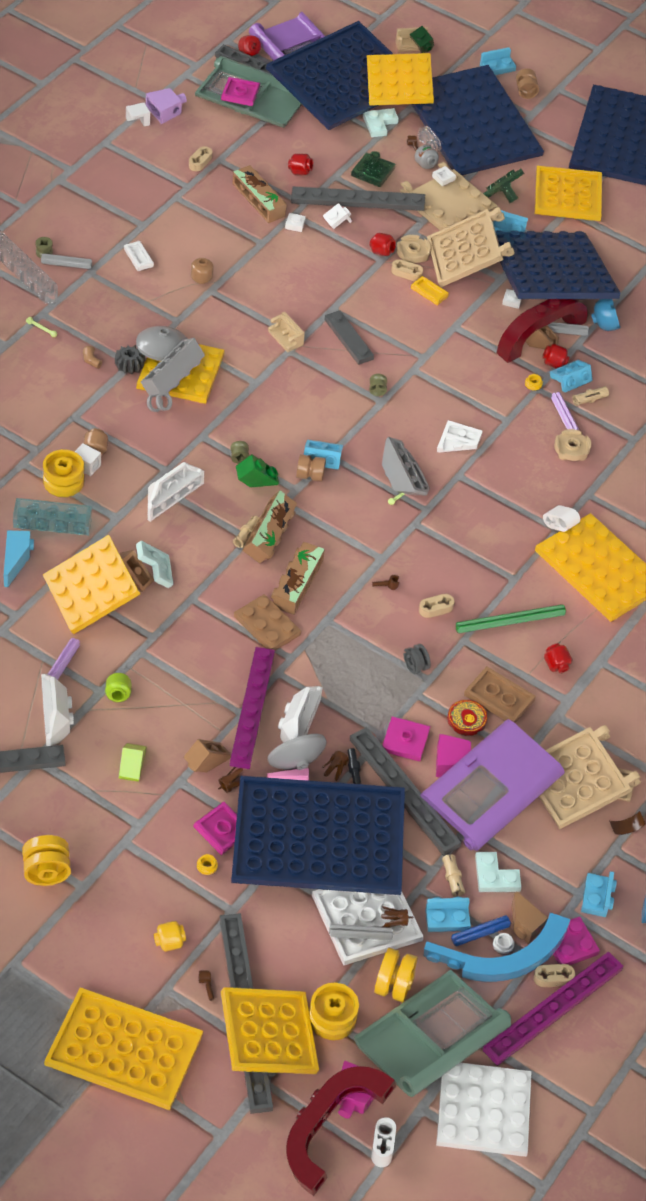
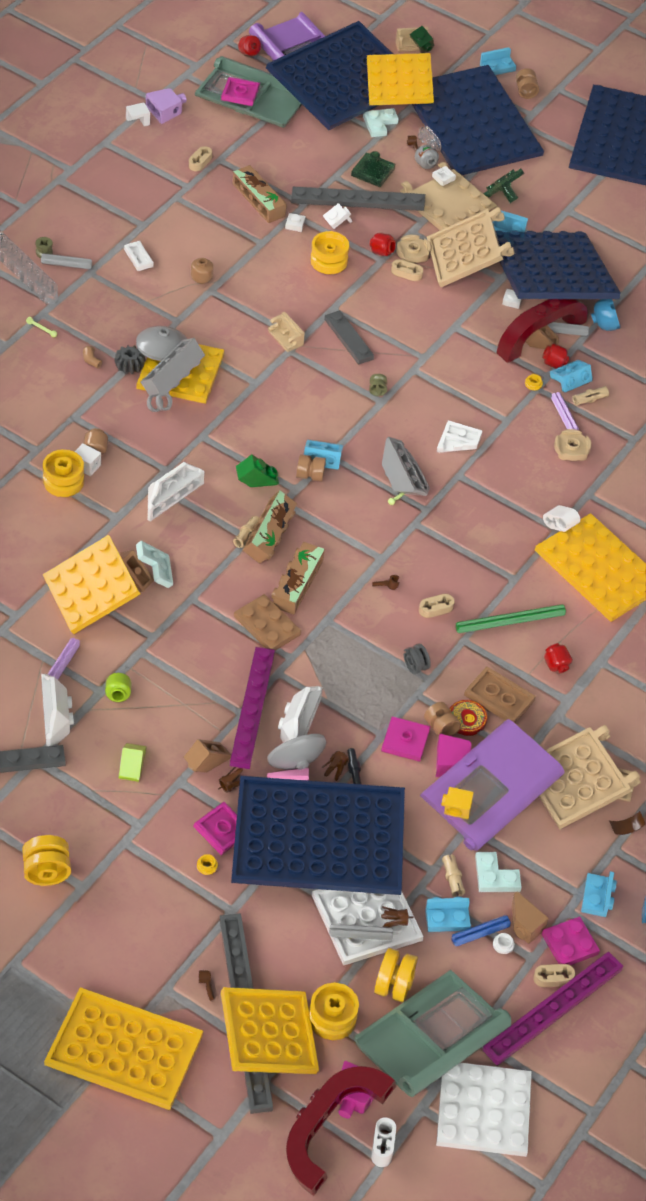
medium azure slope [4,530,34,587] -> none
clear light blue brick [13,498,92,536] -> none
yellow head [153,921,186,952] -> none
dark grey plate [215,44,270,73] -> none
olive wheel [230,441,249,464] -> none
red head [288,154,313,175] -> none
dark grey plate [350,727,461,856] -> none
yellow tile [411,276,449,305] -> none
dark azure arch [423,913,571,982] -> none
yellow plate [534,166,602,221] -> none
none -> yellow wheel [310,231,349,274]
none -> medium nougat wheel [424,702,461,737]
none -> yellow brick [441,787,474,819]

